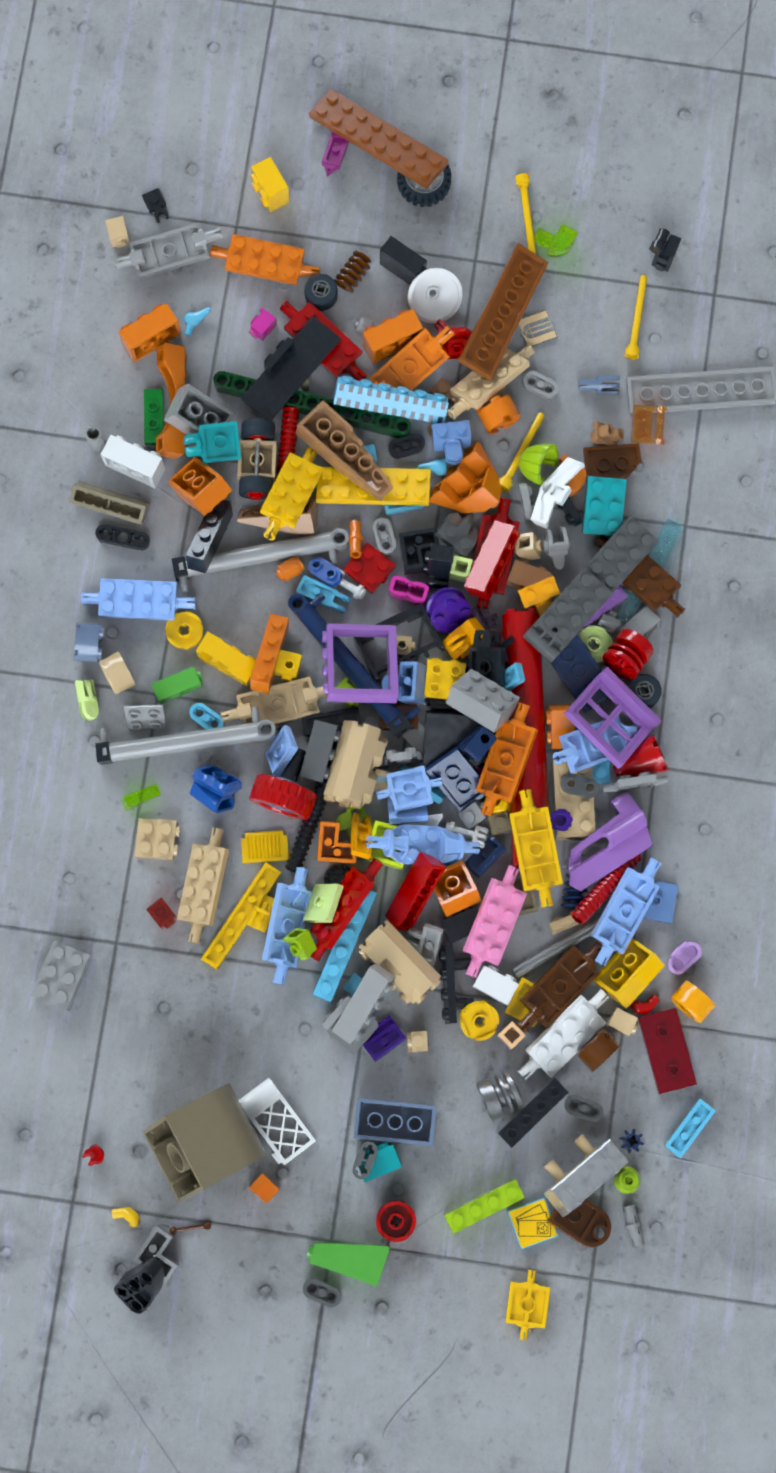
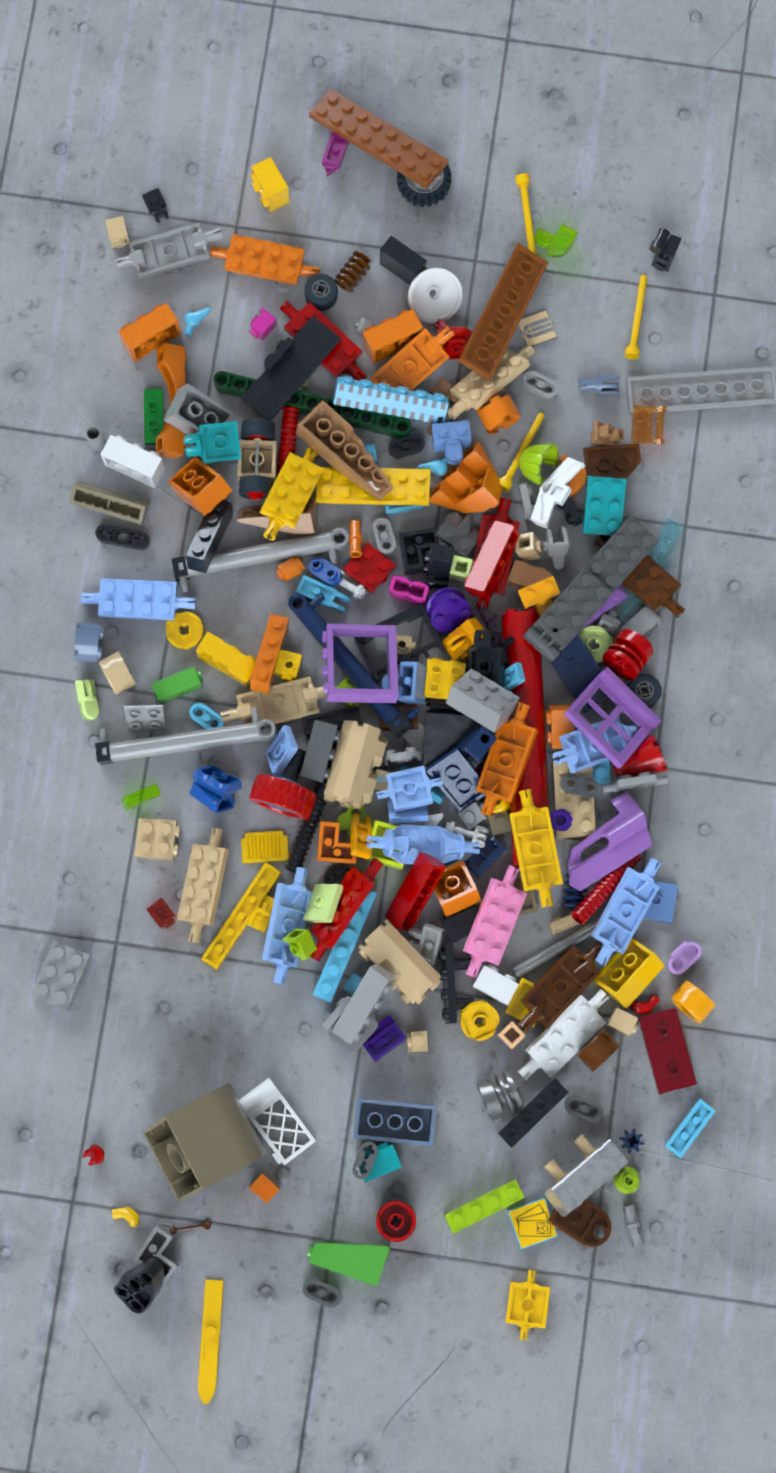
none -> yellow piece [198,1279,224,1404]

